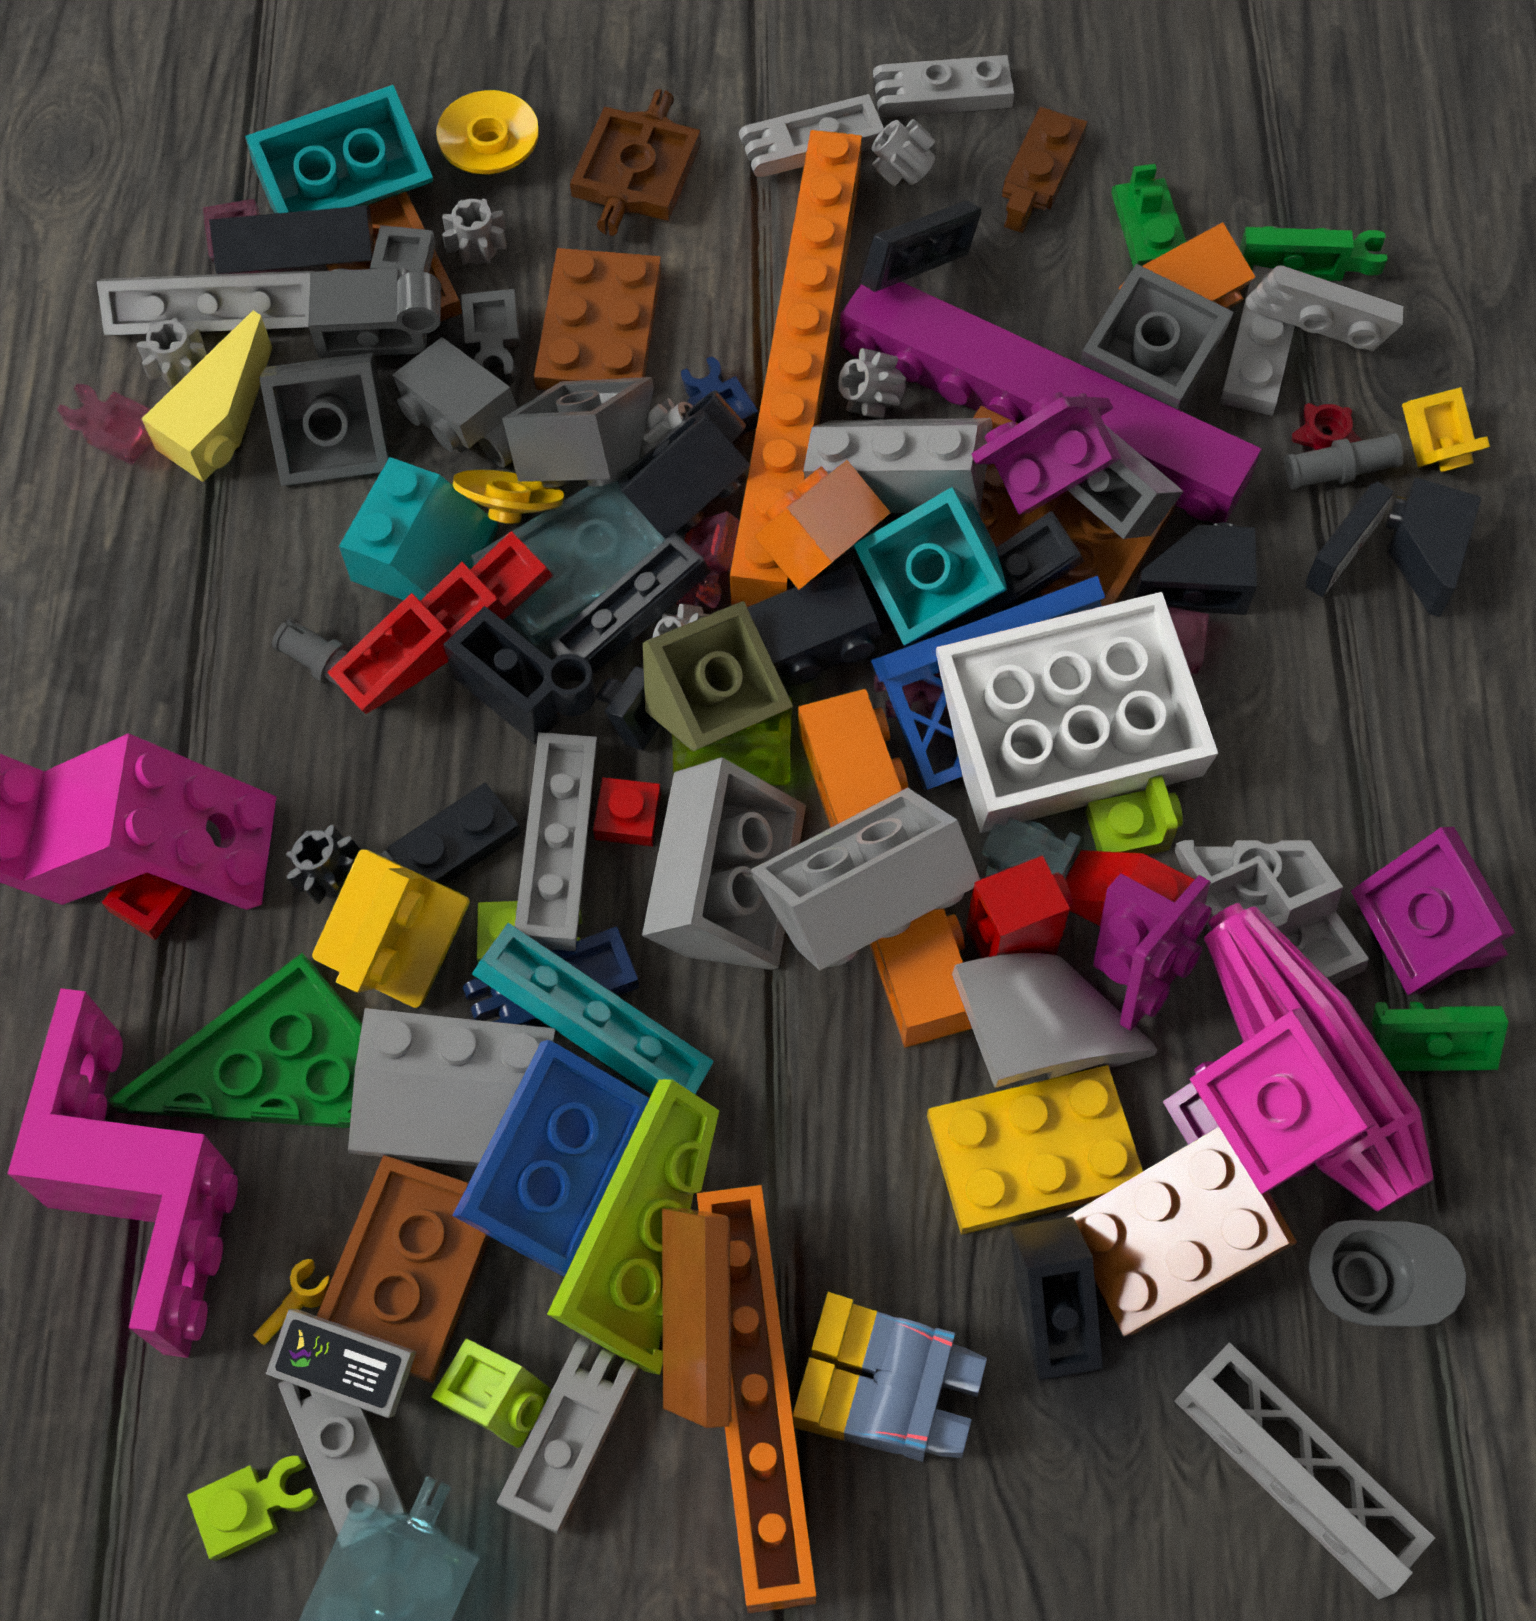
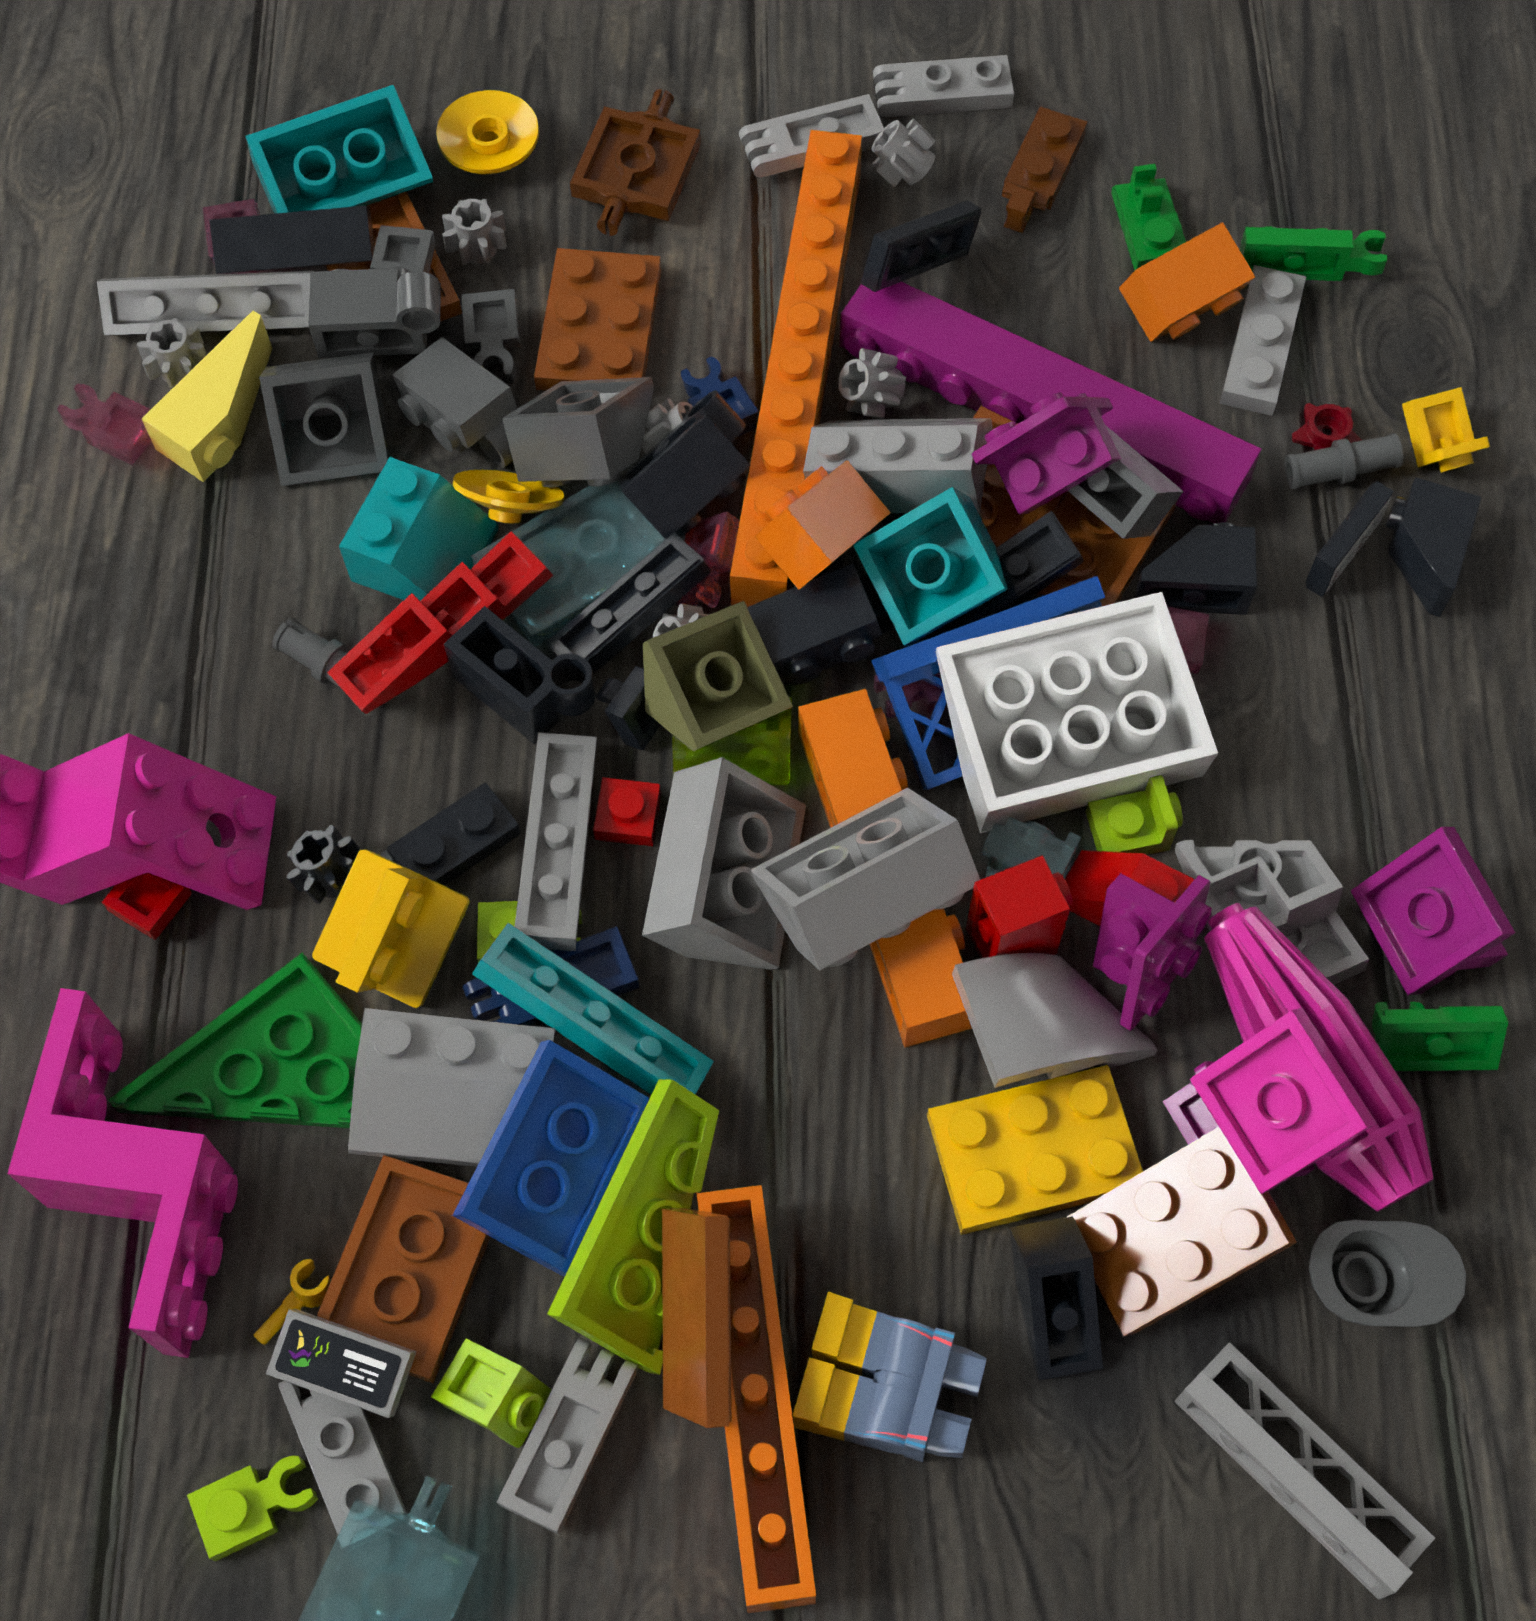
dark grey slope [1080,264,1233,412] -> none
light grey hinge [1246,265,1403,351] -> none

